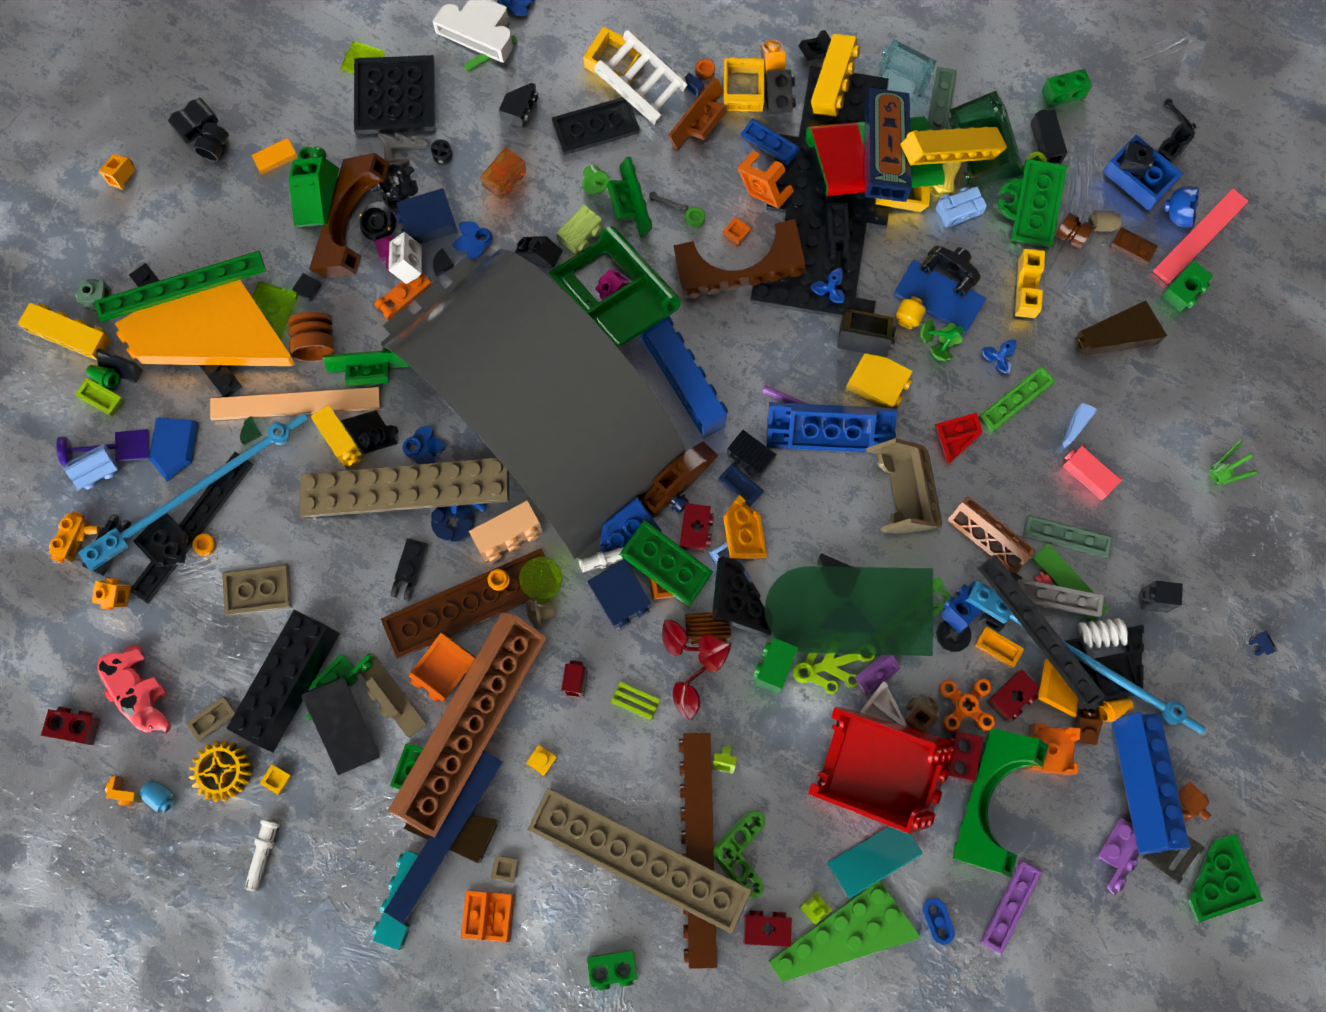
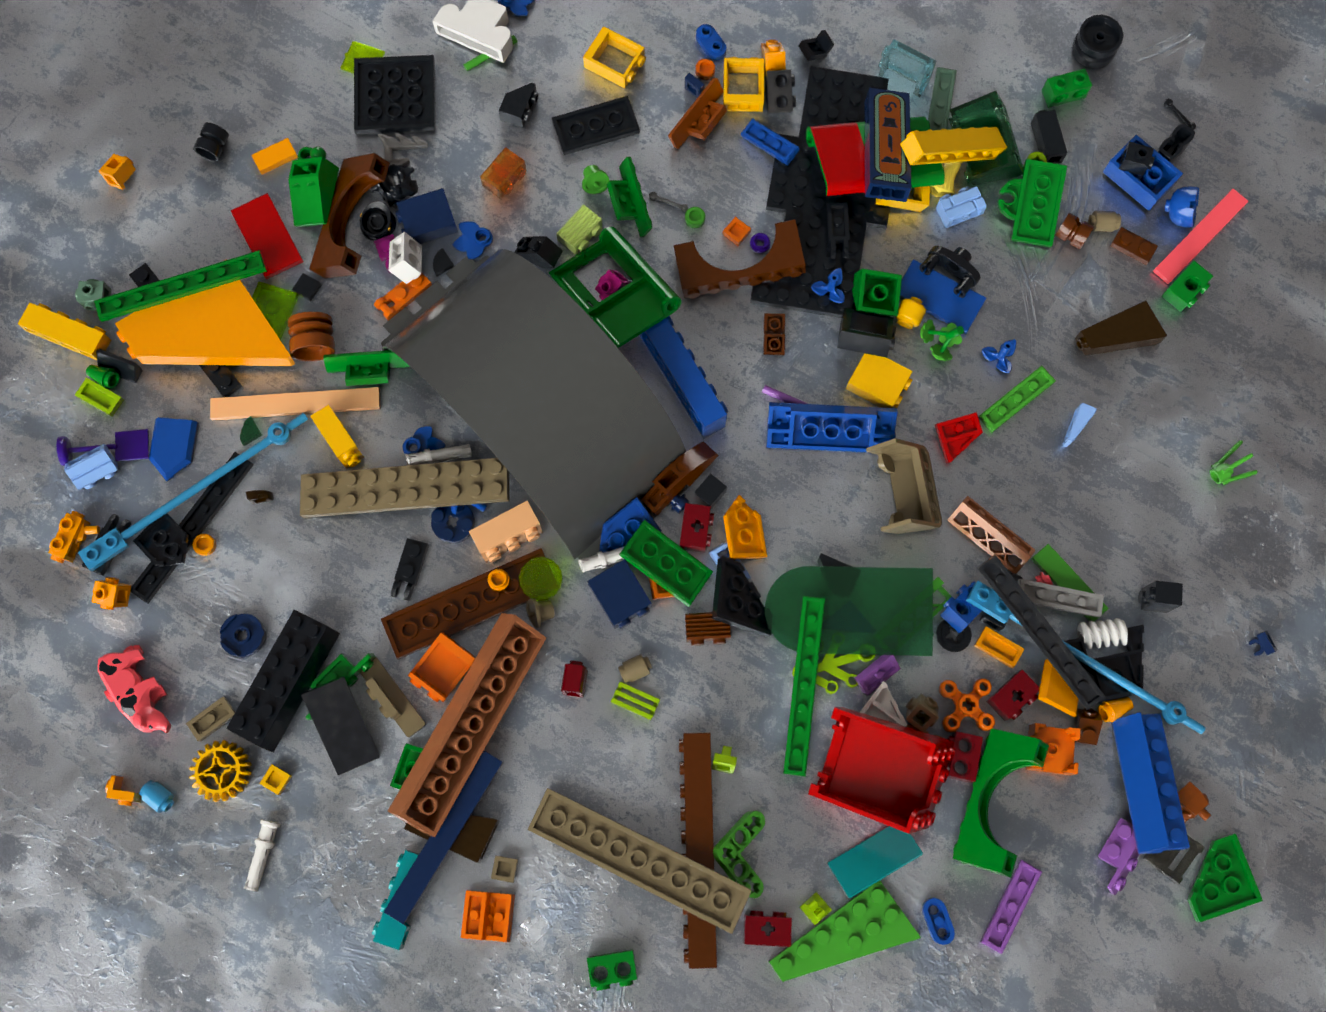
dark red brick [41,706,100,745] -> none
black brick [168,97,219,144] -> none
dark tan tile [222,564,292,616] -> none
black hinge [341,410,398,455] -> none
black wheel [431,139,453,165] -> none
yellow plate [526,745,557,776] -> none
white fence [594,30,688,125] -> none
dark red plant [662,619,732,720] -> none
dark blue tile [718,463,764,507] -> none
black brick [726,430,777,478] -> none
orange panel [737,151,794,209] -> none
green brick [752,637,798,694] -> none
yellow brick [811,34,860,116] -> none
yellow arch [1015,249,1045,318] -> none
sand green tile [1023,515,1113,559] -> none
coral brick [1063,444,1123,500] -> none
none -> dark blue plate [220,613,267,658]
none -> red tile [231,193,304,280]
none -> dark brown tile [246,490,274,505]
none -> white pin [406,444,472,465]
none -> dark tan brick [618,654,652,683]
none -> black panel [695,473,727,509]
none -> blue plate [696,24,726,61]
none -> dark purple plate [750,233,770,253]
none -> reddish brown slope [763,313,785,355]
none -> green tile [783,596,825,776]
none -> green slope [852,268,902,317]
none -> black wheel [1072,14,1124,68]

